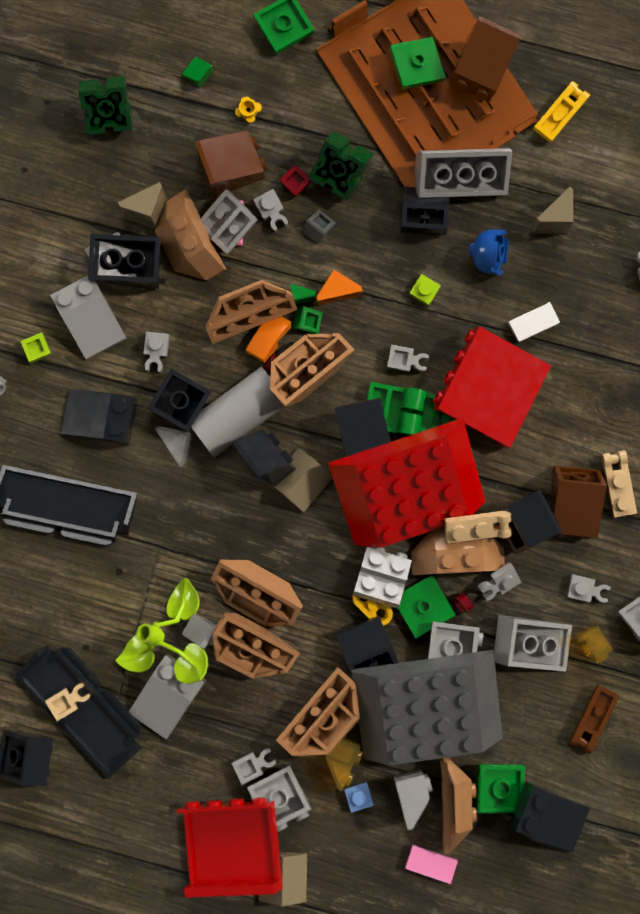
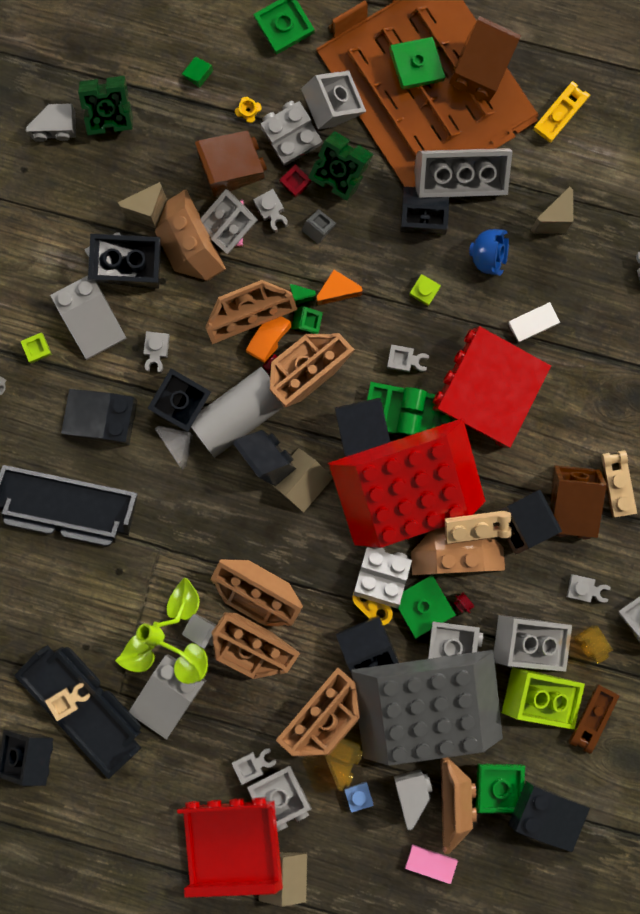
light grey plate [478,562,521,601] -> none
none -> light grey slope [26,104,76,141]
none -> light grey plate [260,101,323,167]
none -> light grey slope [301,71,366,129]
none -> lime slope [502,667,585,730]

